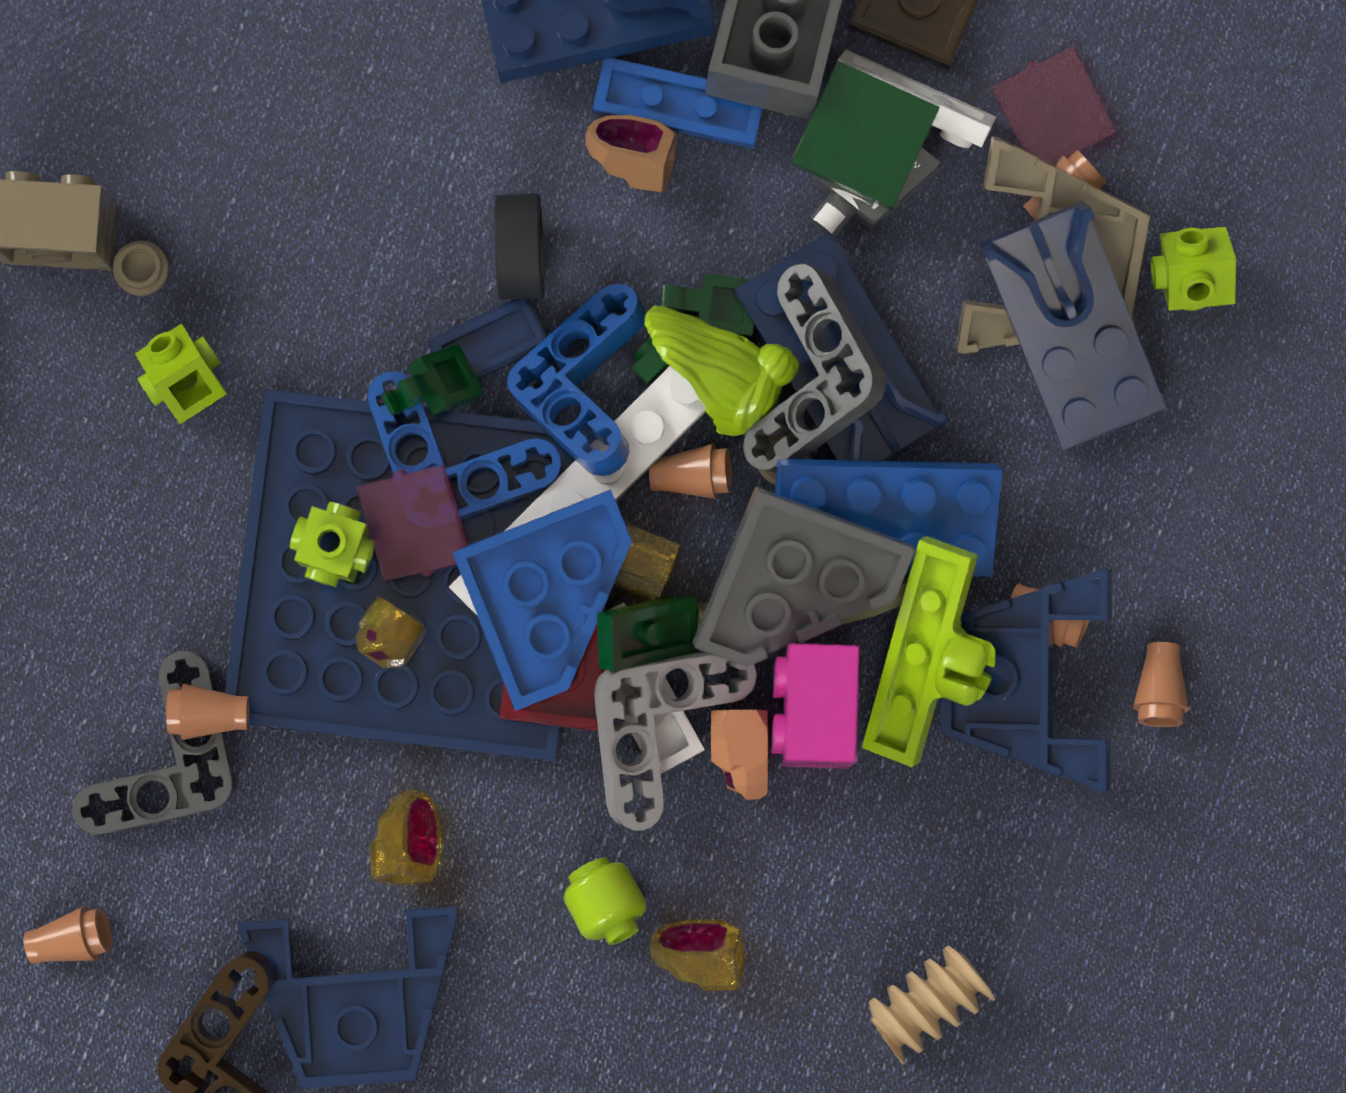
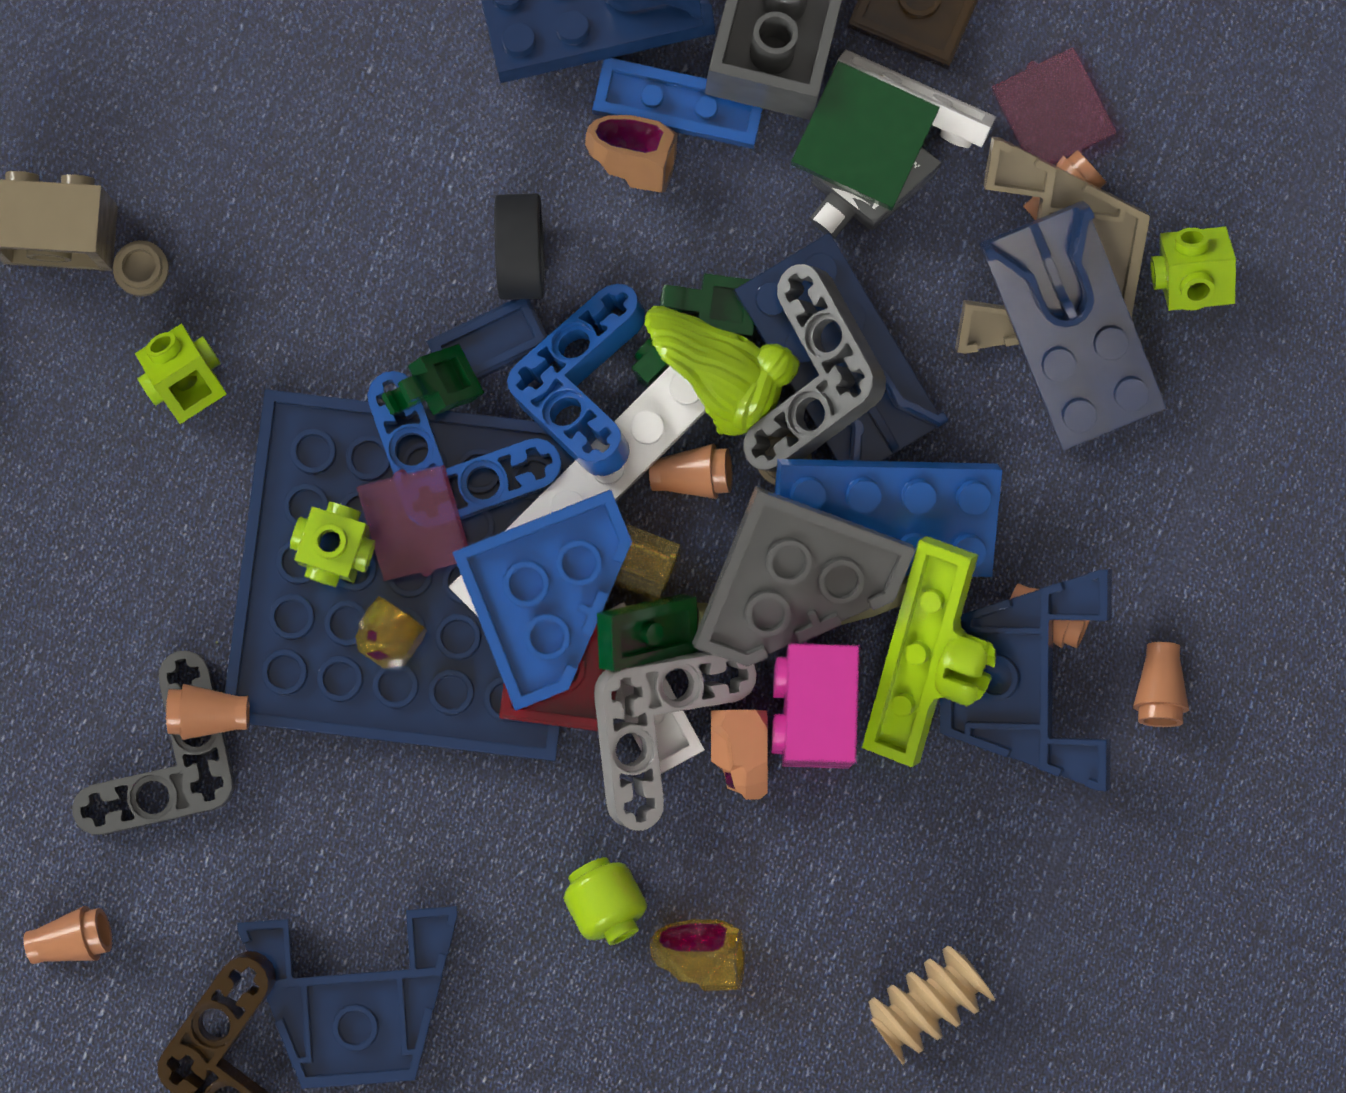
clear yellow rock [370,789,442,885] -> none

